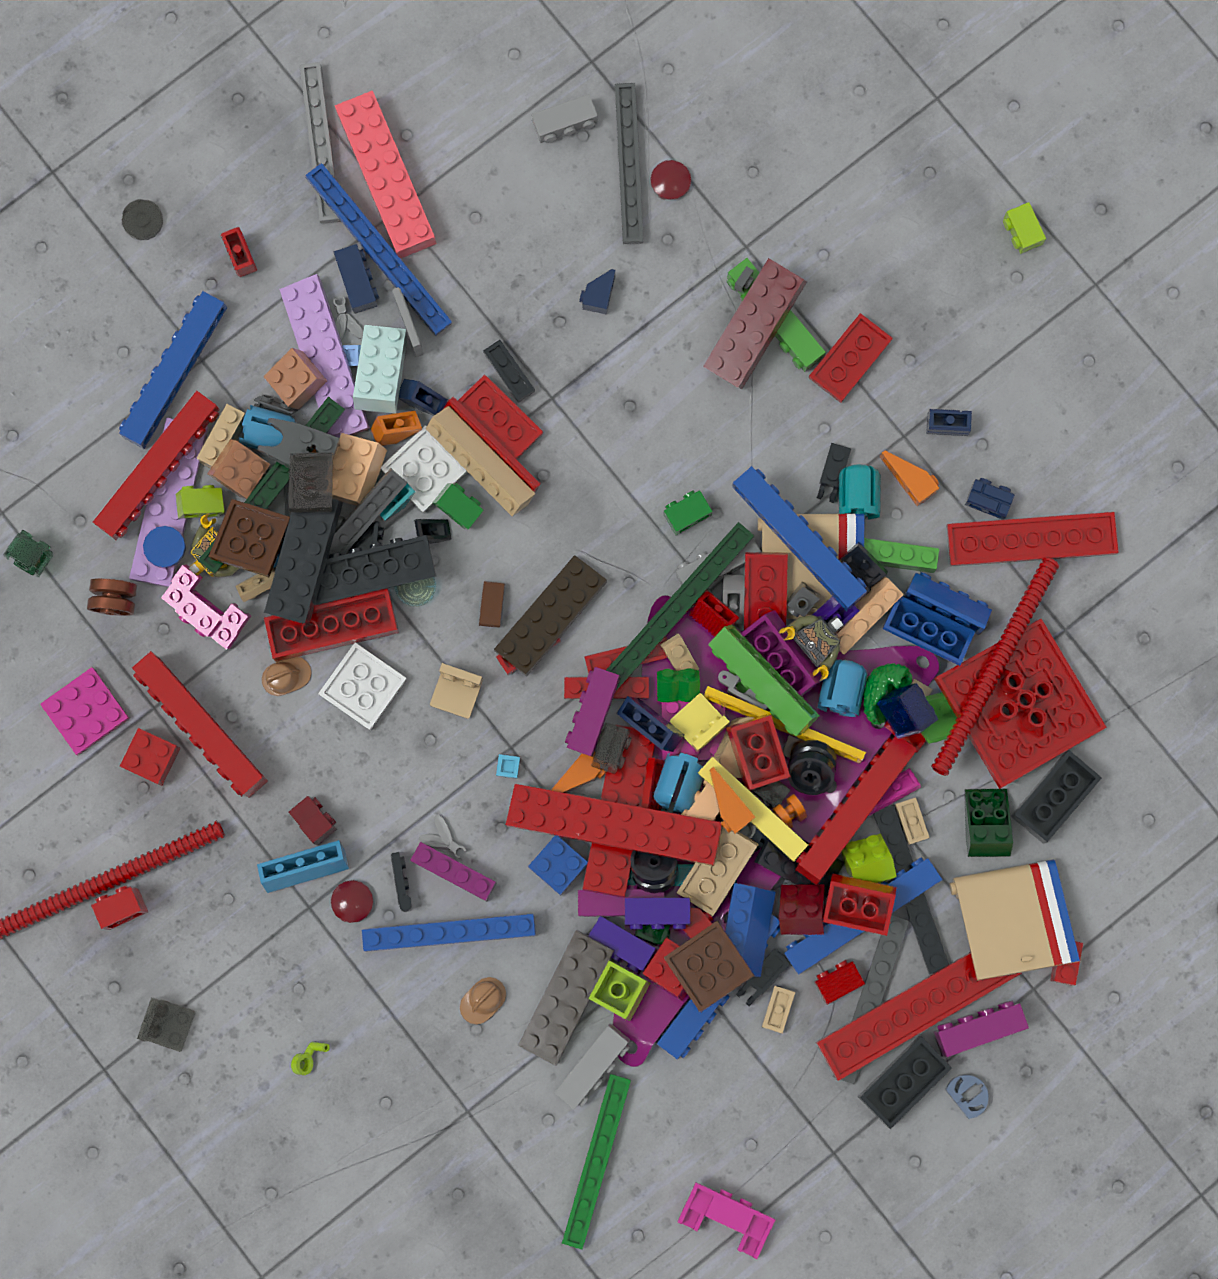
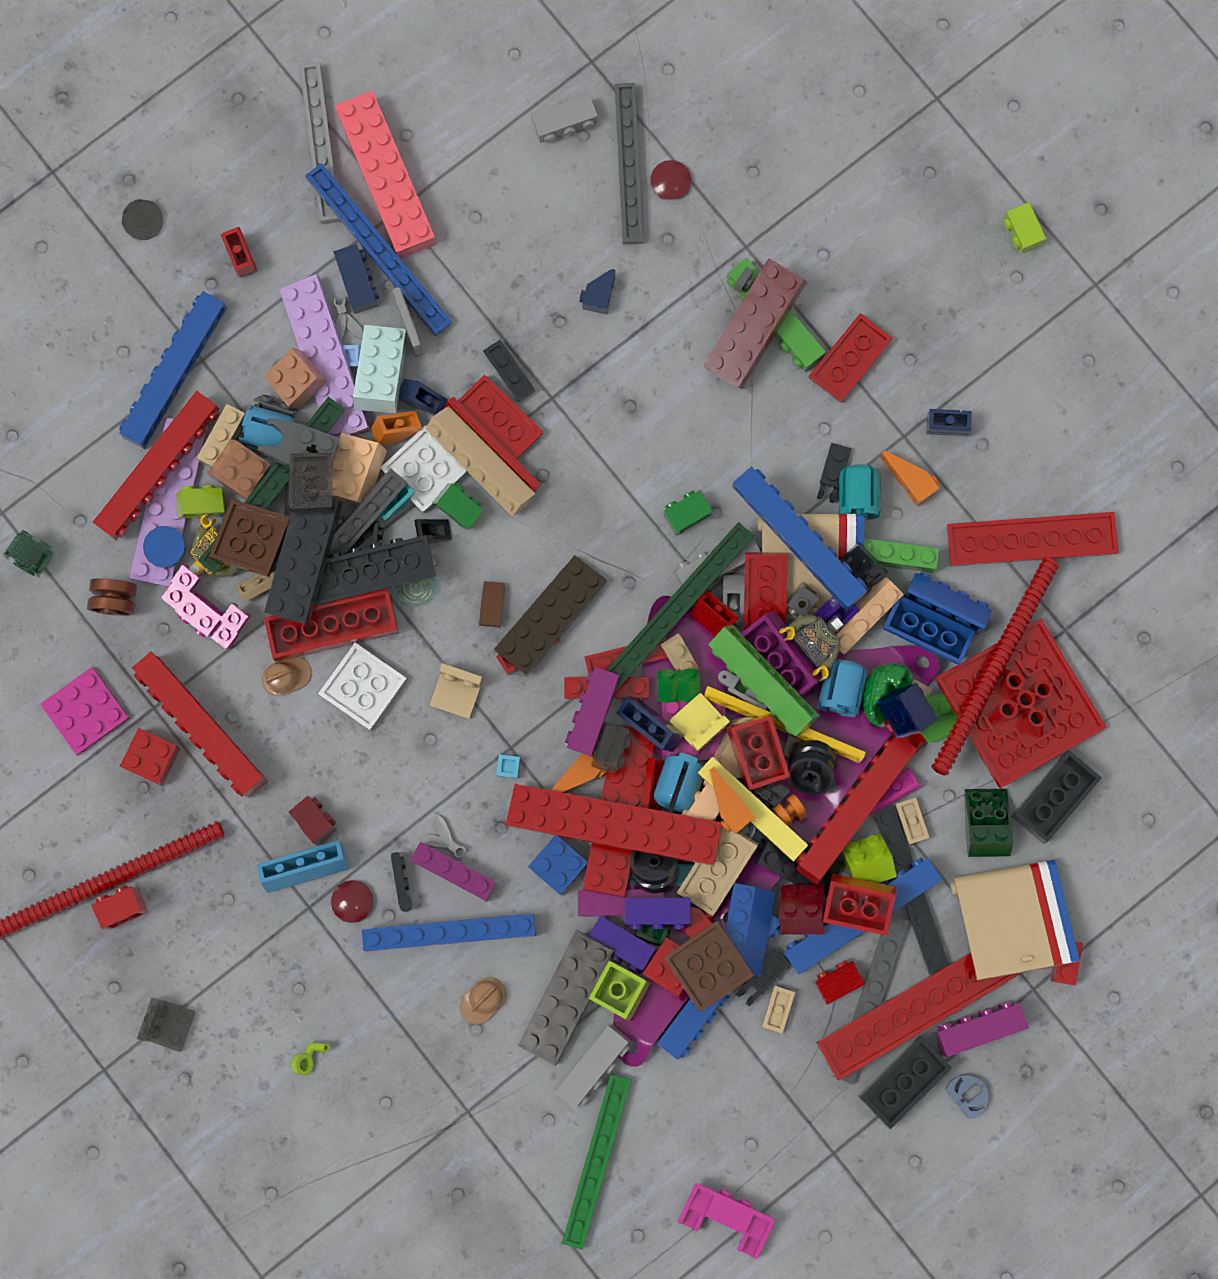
dark blue brick [965,478,1015,520] -> none

